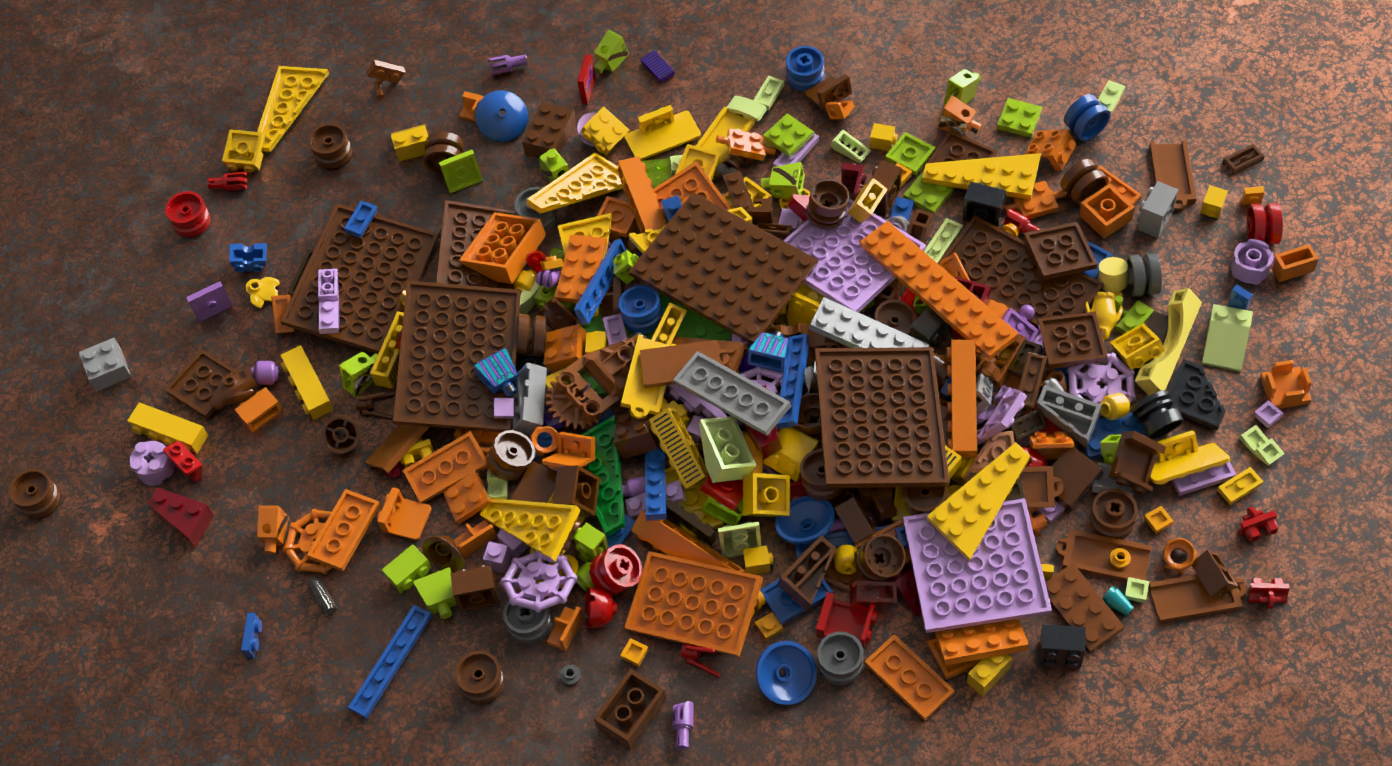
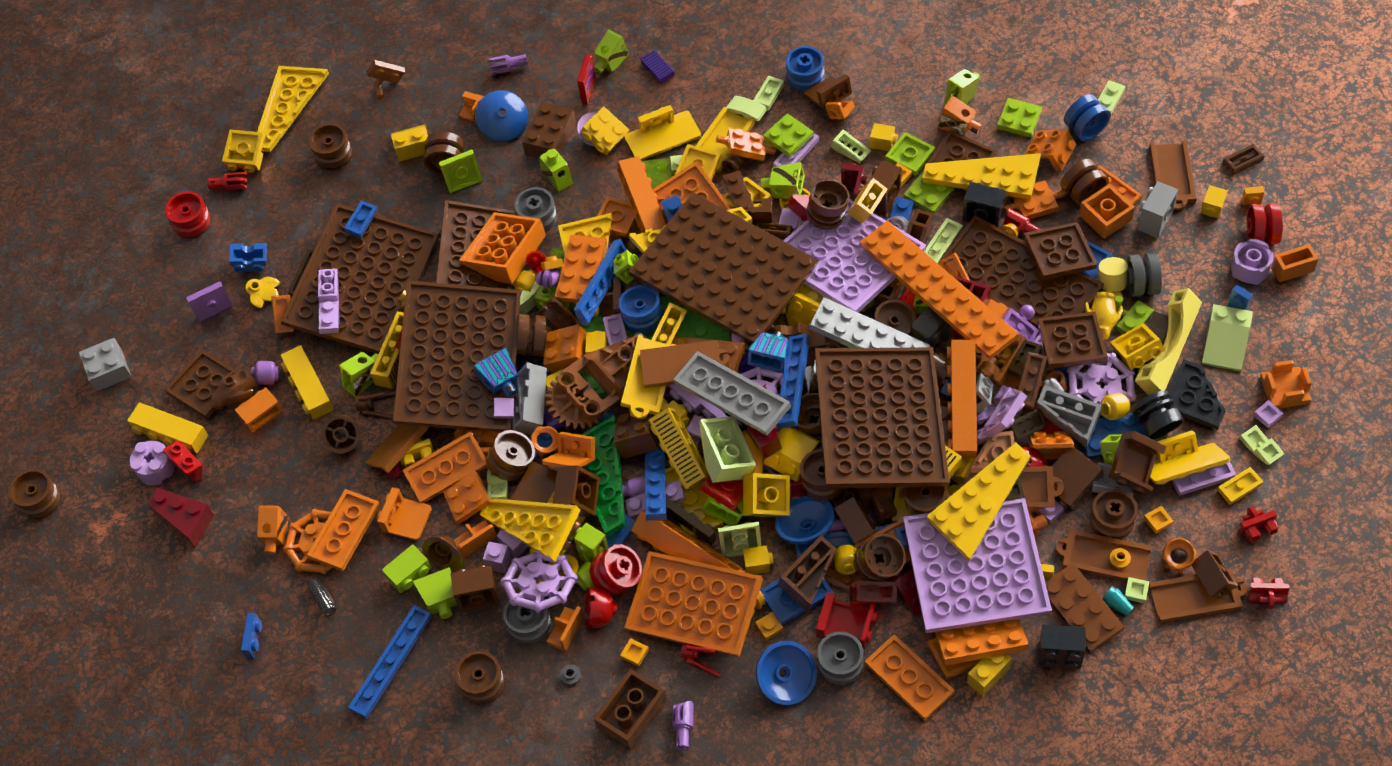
yellow wing [526,152,623,214] -> none
clear smoke wheel [714,162,738,181] -> none

